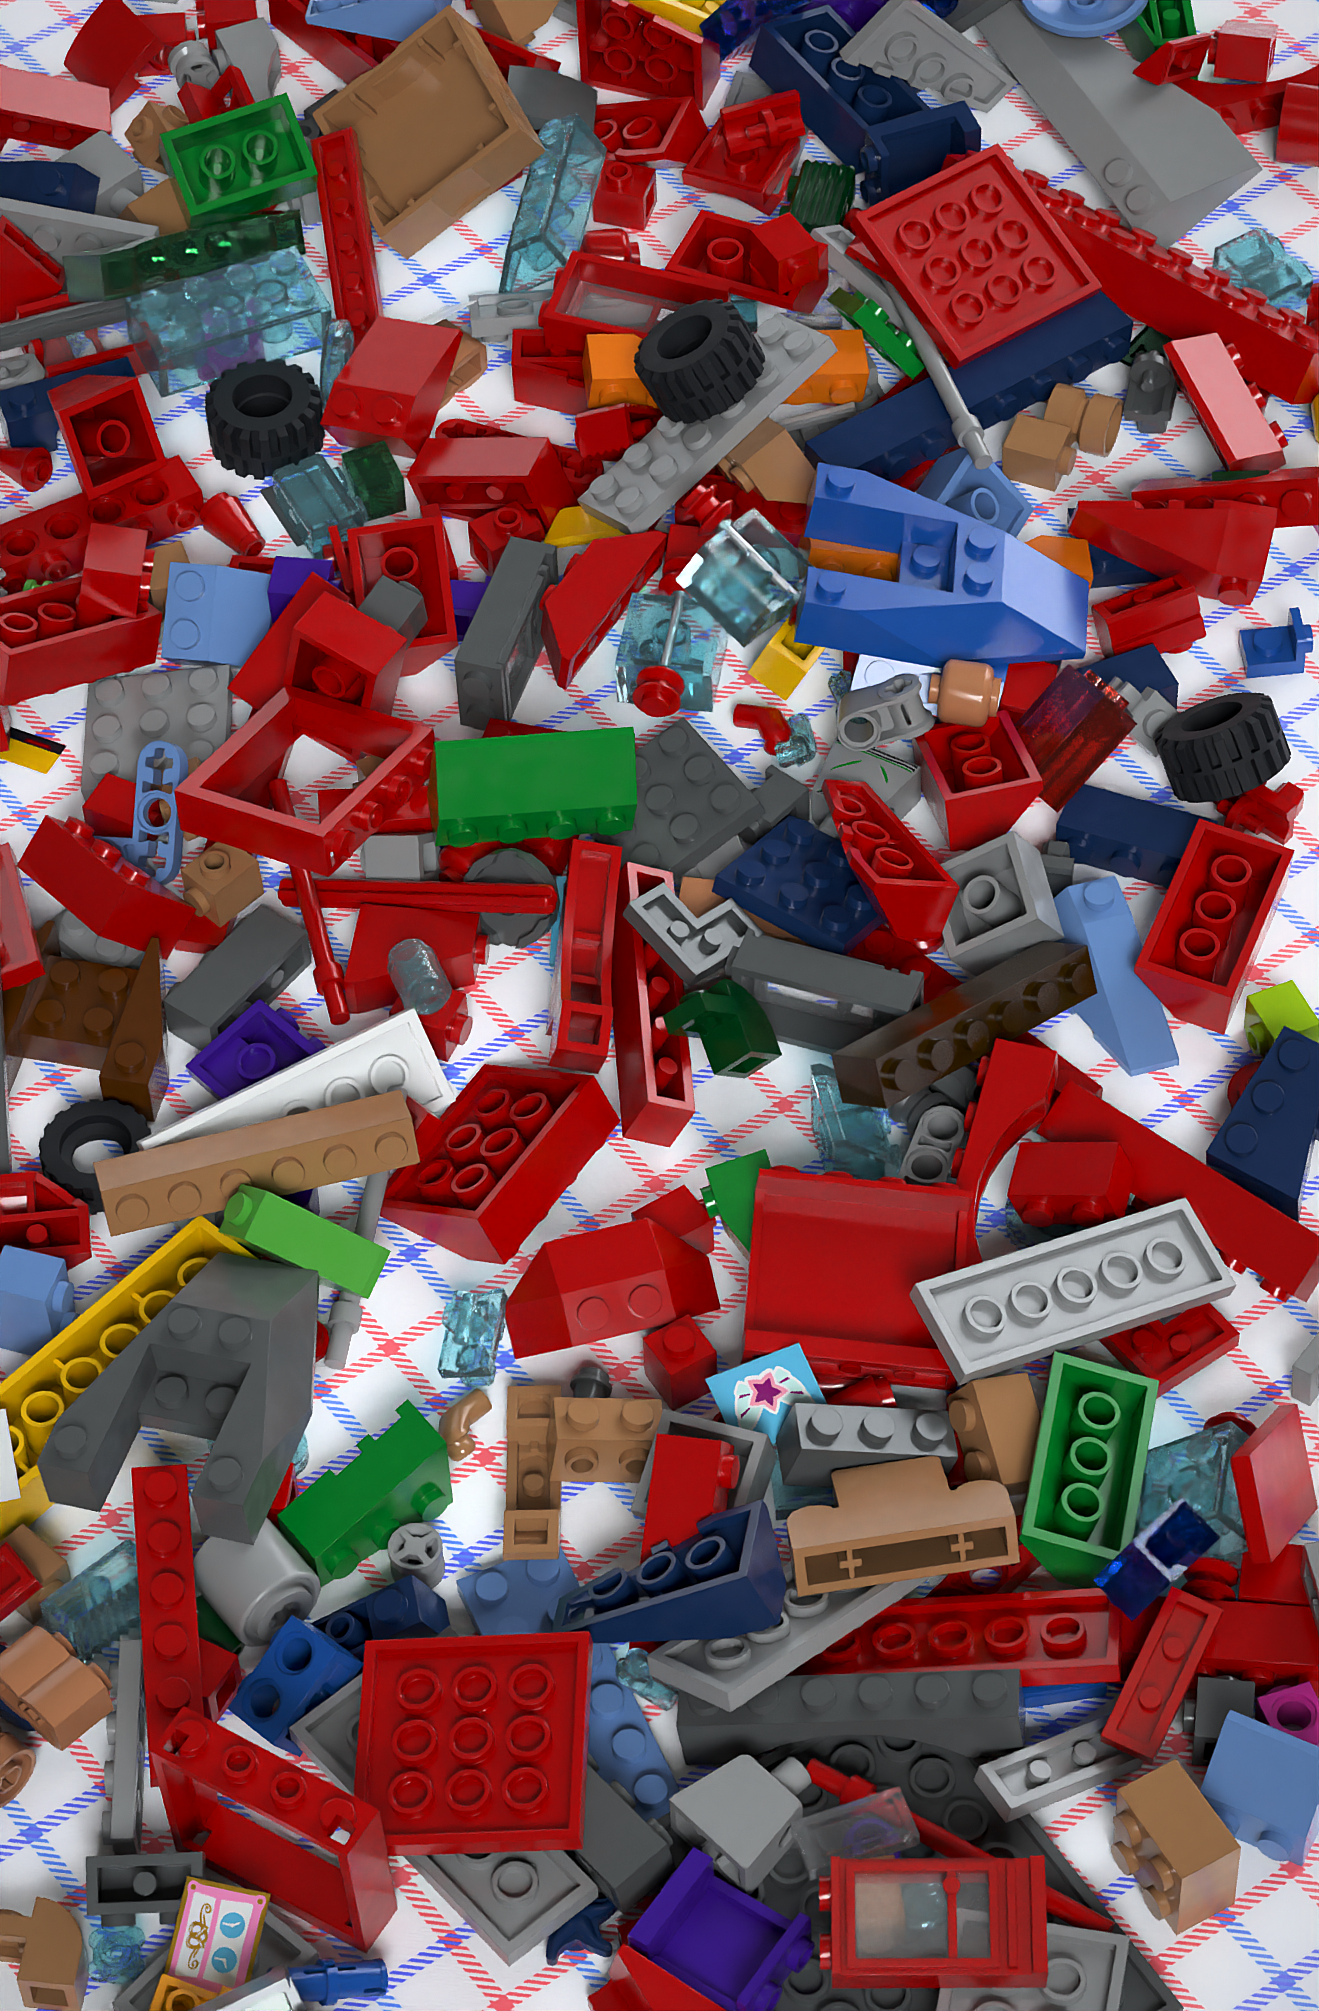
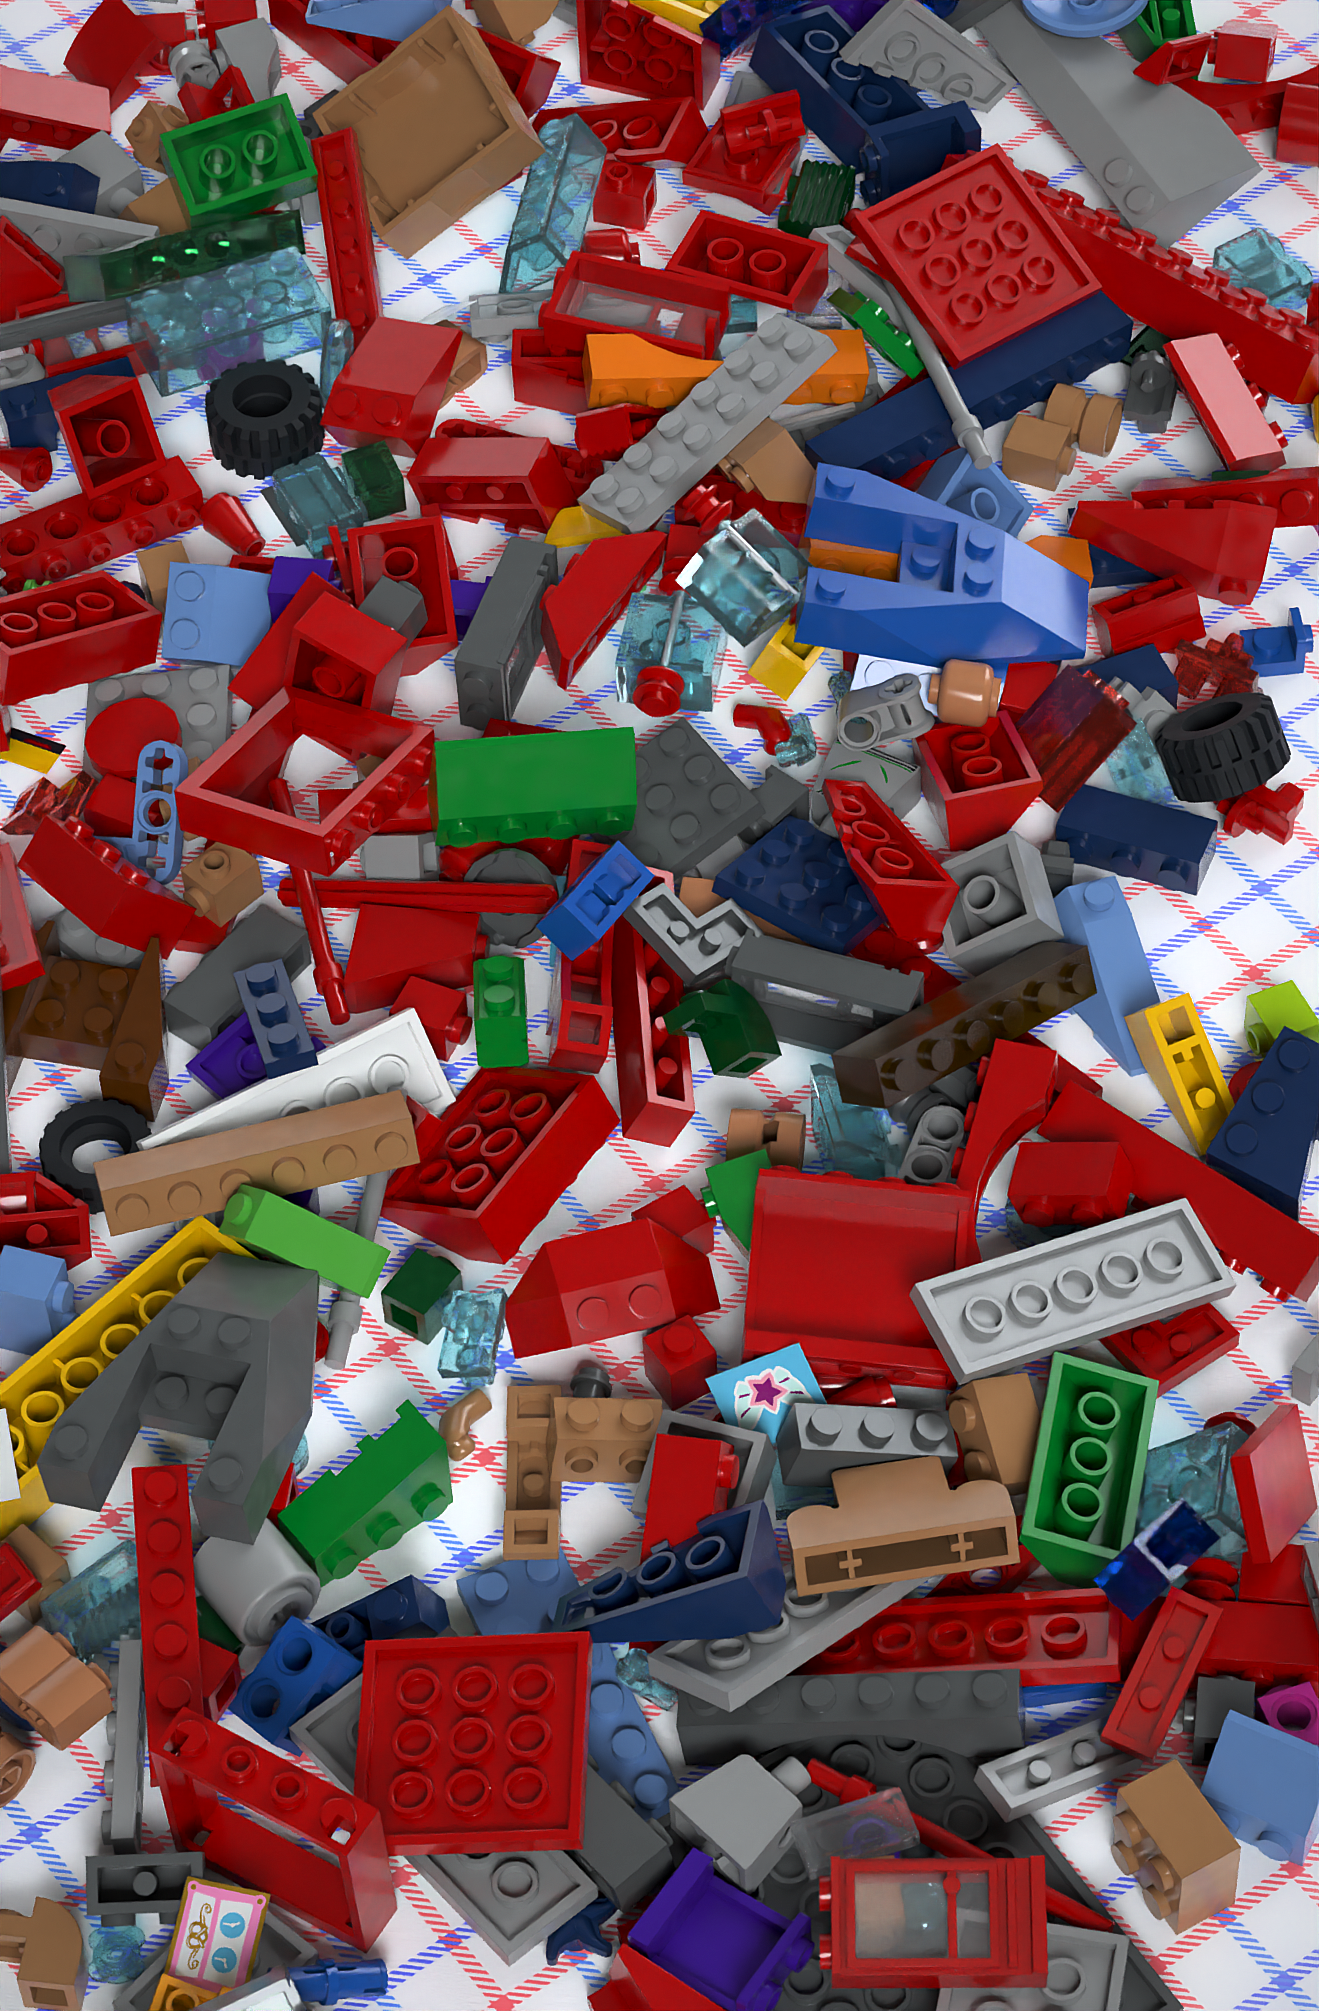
red brick [78,522,155,618] -> none
clear light blue brick [387,939,452,1015] -> none
light grey wheel [388,1523,445,1589] -> none
red brick [468,500,545,576] -> none
dark grey slope [507,65,598,146] -> none
black tyre [634,299,765,424] -> none
red brick [750,212,819,296] -> none
red slope [1134,818,1295,1035] -> none
none -> clear red slope [0,771,98,835]
none -> red tile [84,698,183,782]
none -> dark blue plate [233,958,319,1080]
none -> dark green brick [381,1248,464,1345]
none -> green brick [473,955,529,1068]
none -> blue brick [535,840,655,961]
none -> nougat wheel [725,1108,806,1173]
none -> clear light blue hips [1094,718,1176,805]
none -> yellow slope [1124,992,1235,1157]
none -> clear red hips [1173,632,1264,699]

